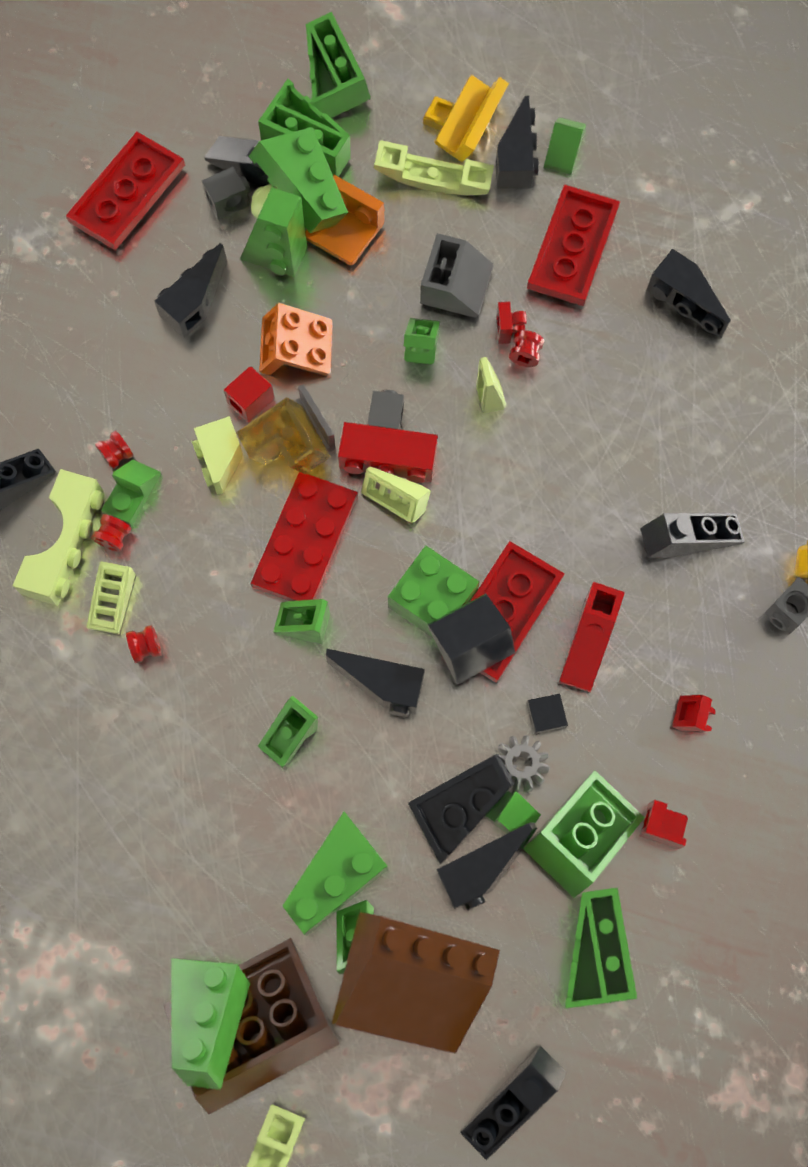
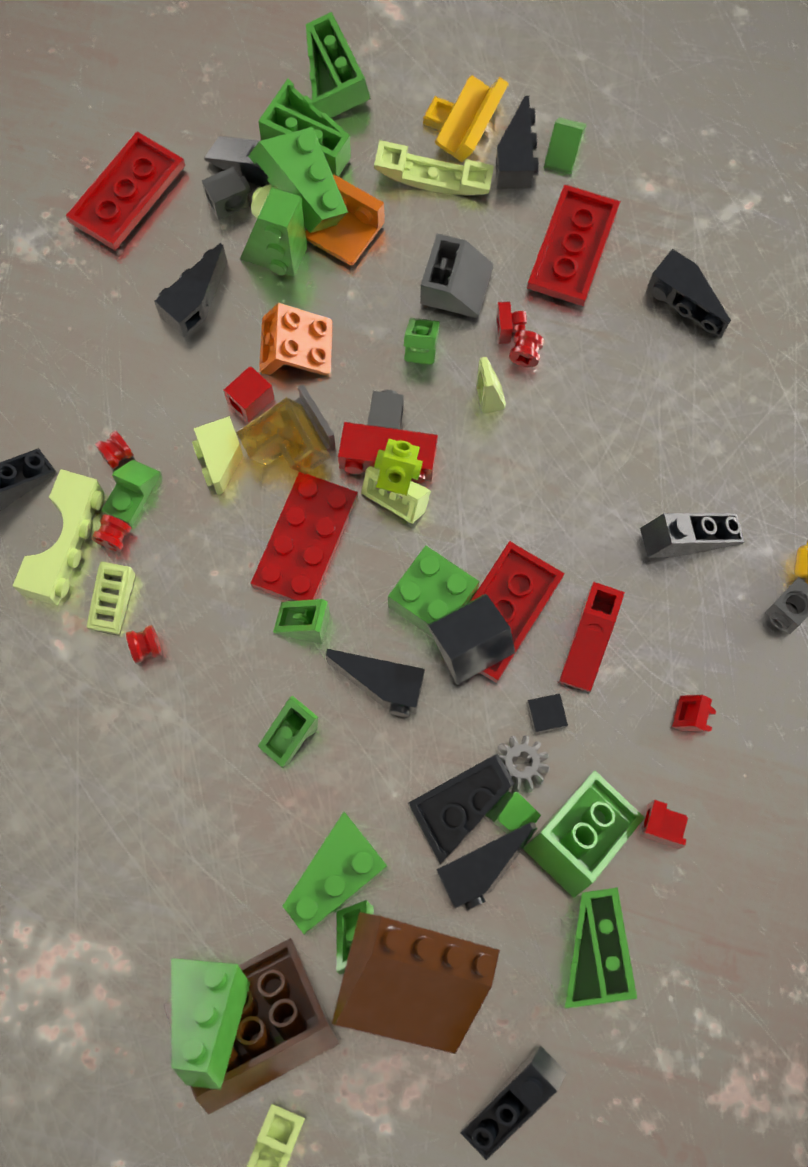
none -> lime brick [374,439,423,496]

